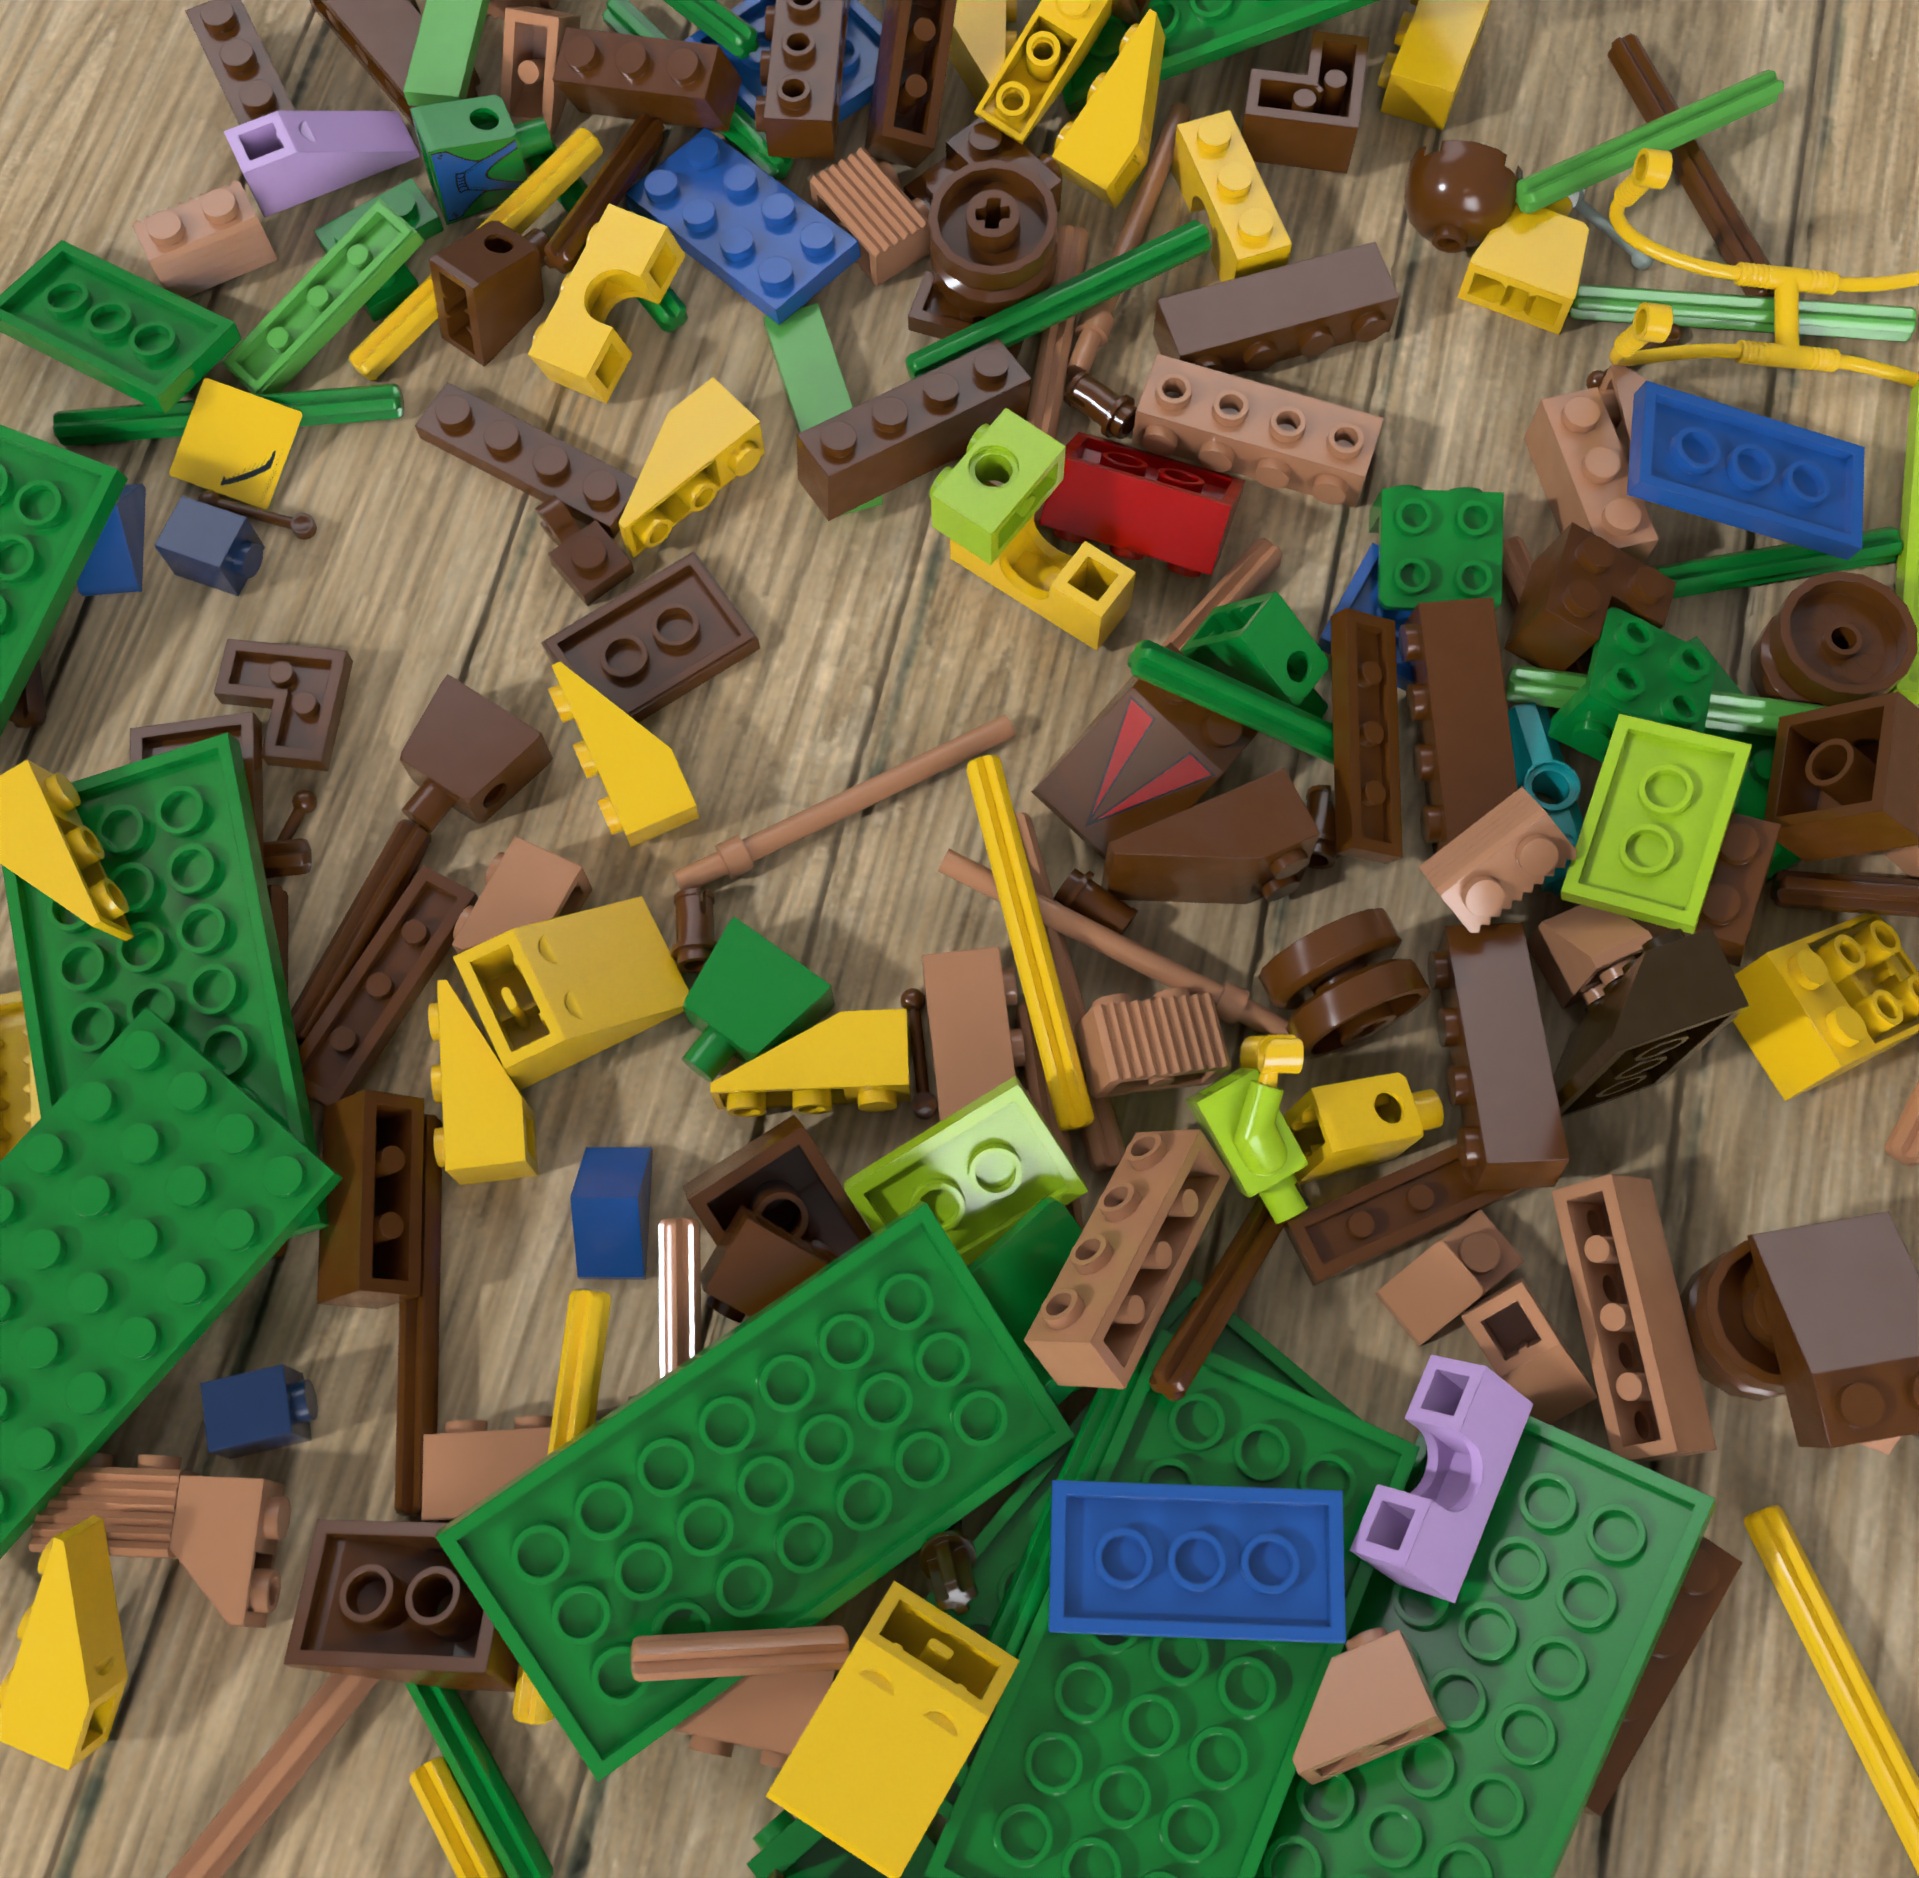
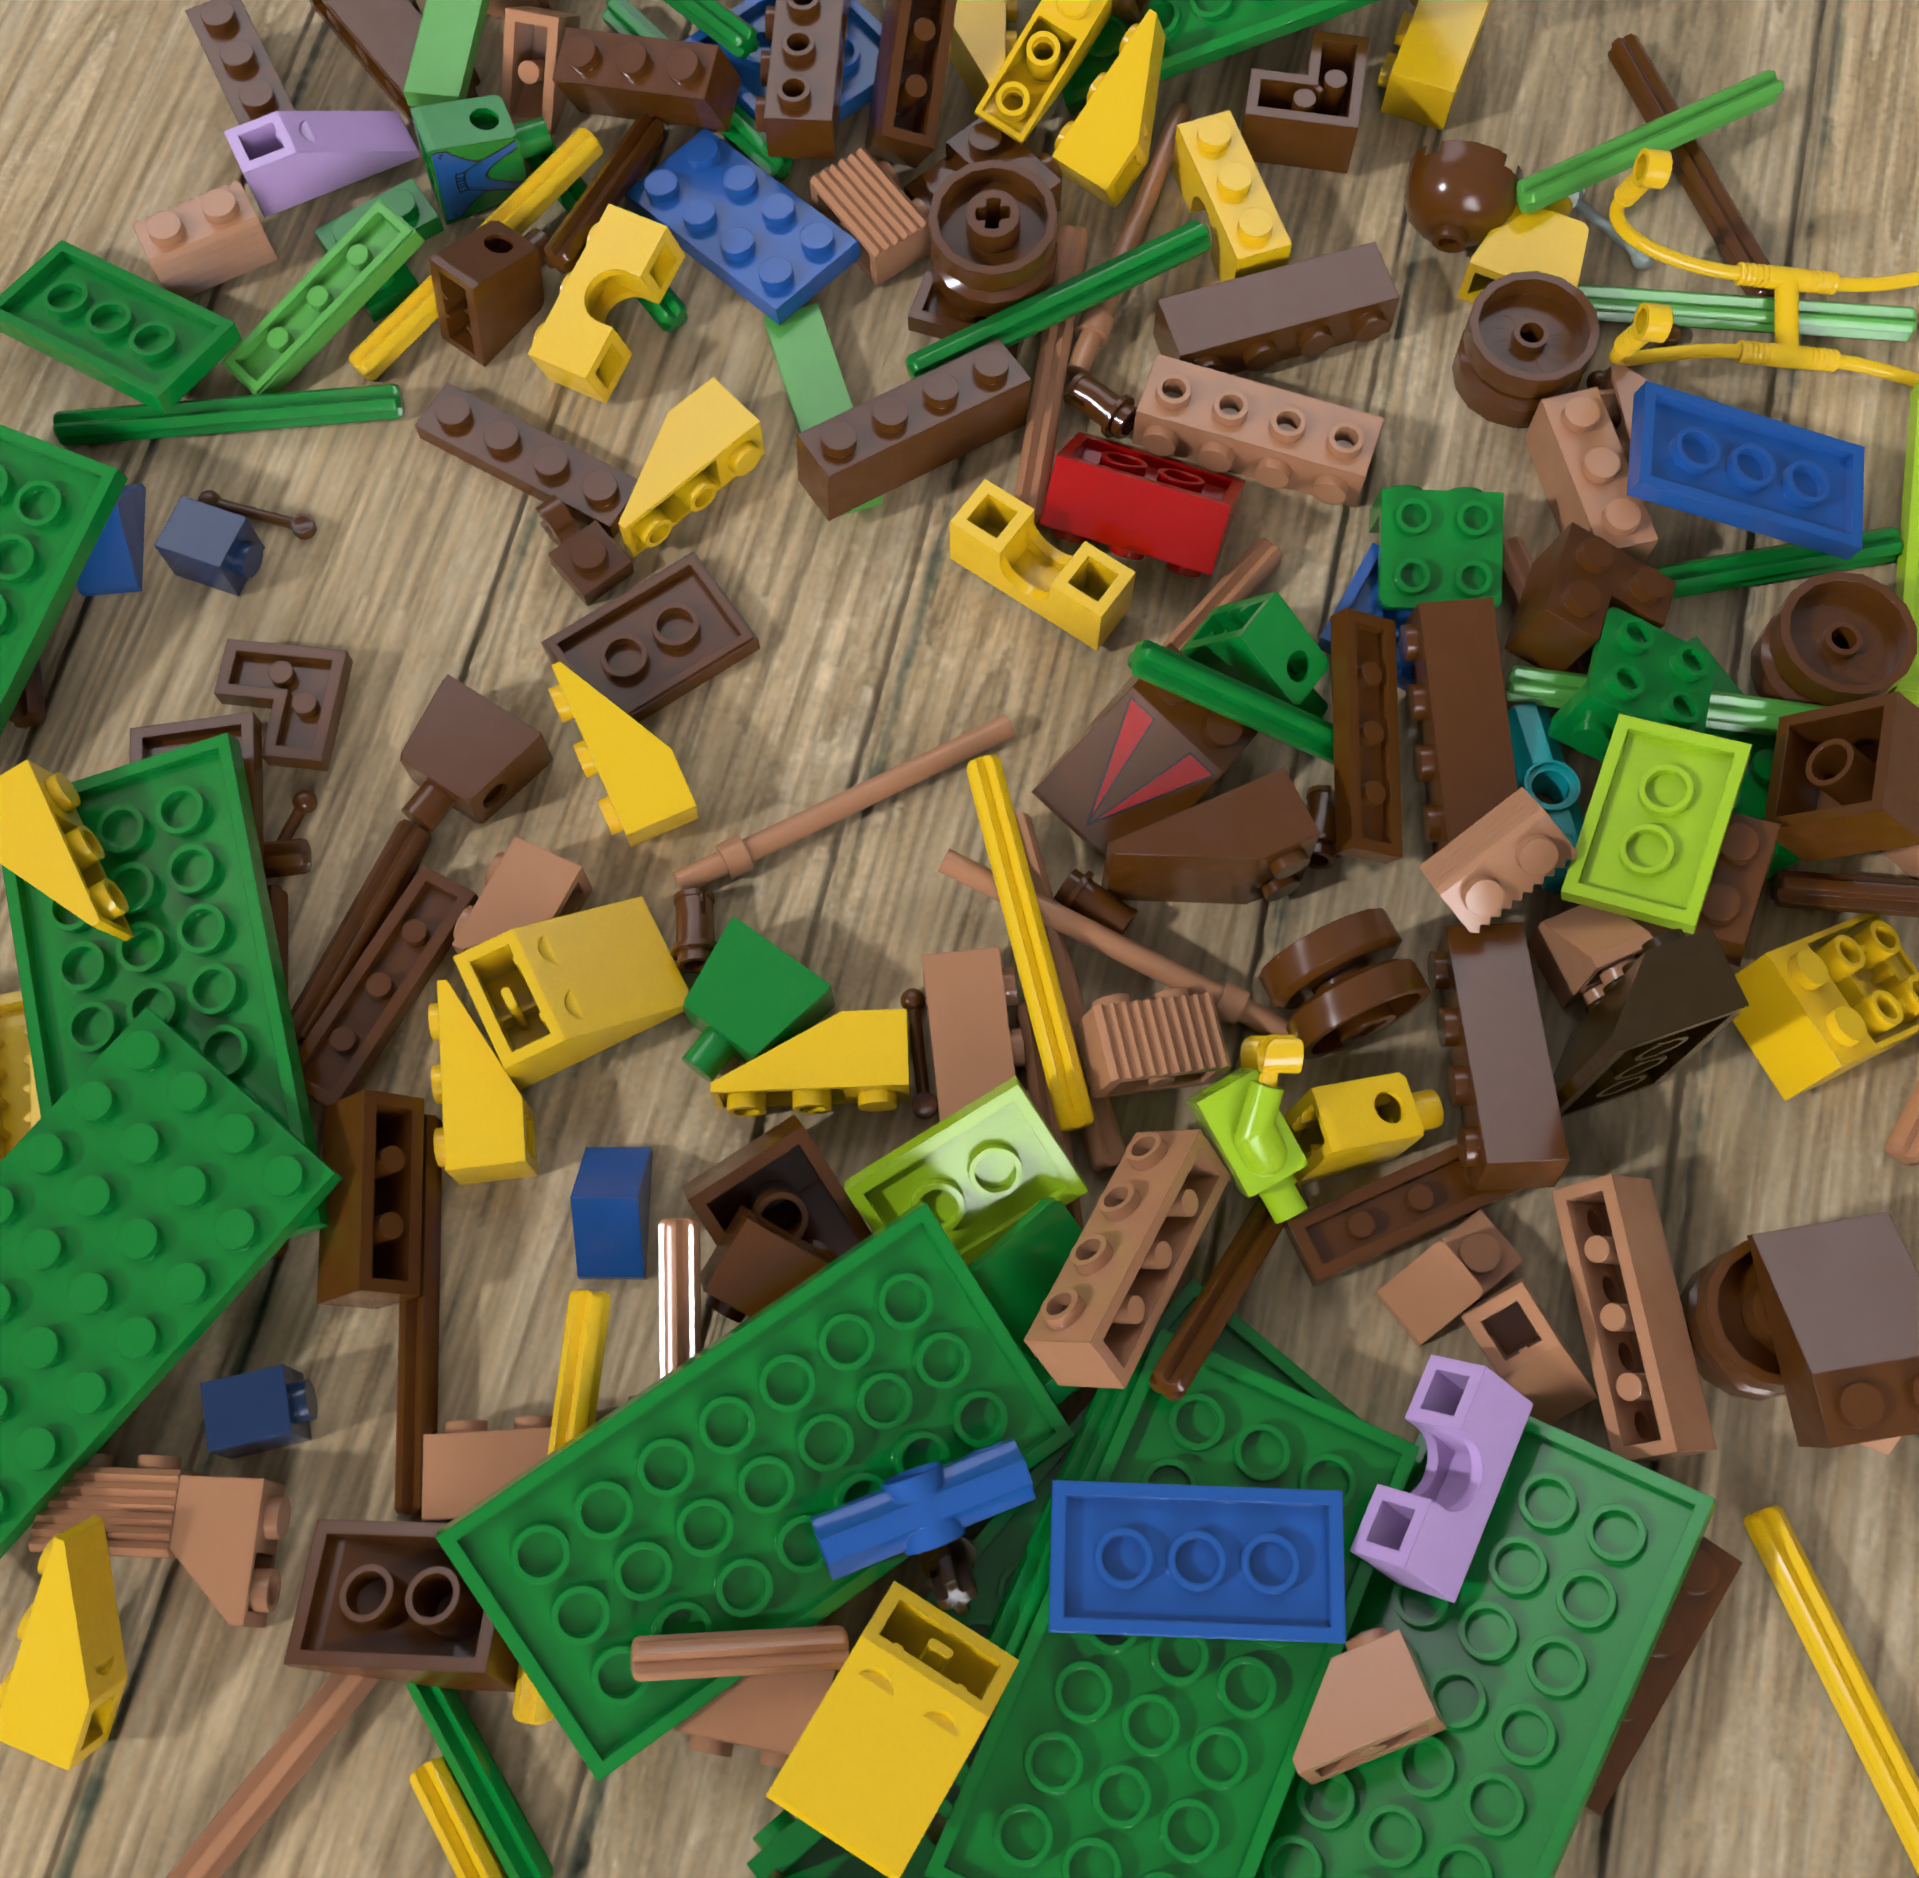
yellow sticker [169,378,303,510] -> none
lime brick [929,408,1066,565] -> none
none -> blue piece [810,1438,1036,1580]
none -> reddish brown wheel [1452,271,1600,428]

